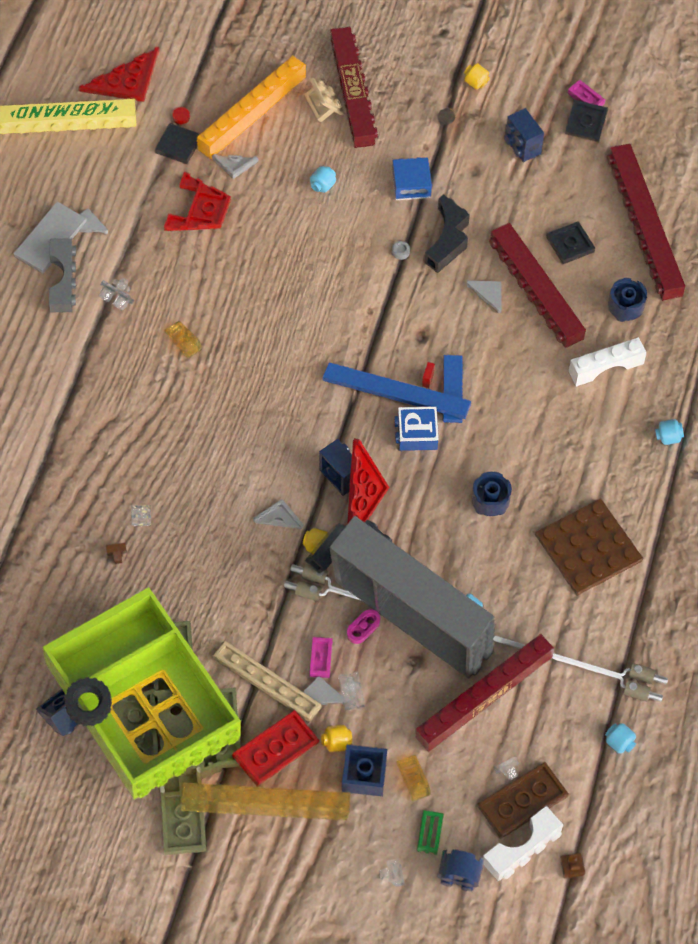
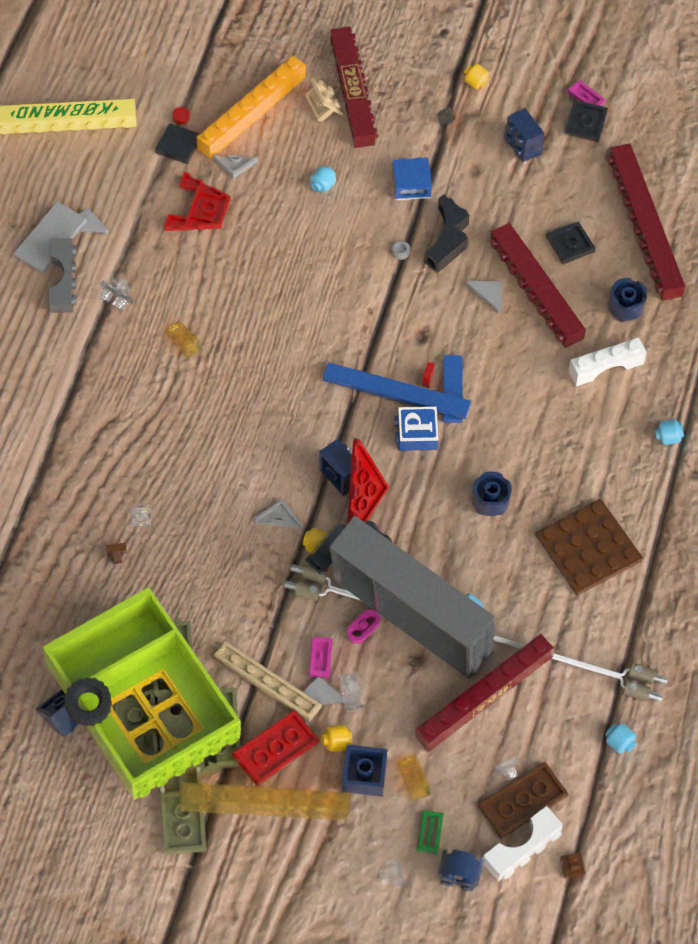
red tile [79,47,159,102] -> none

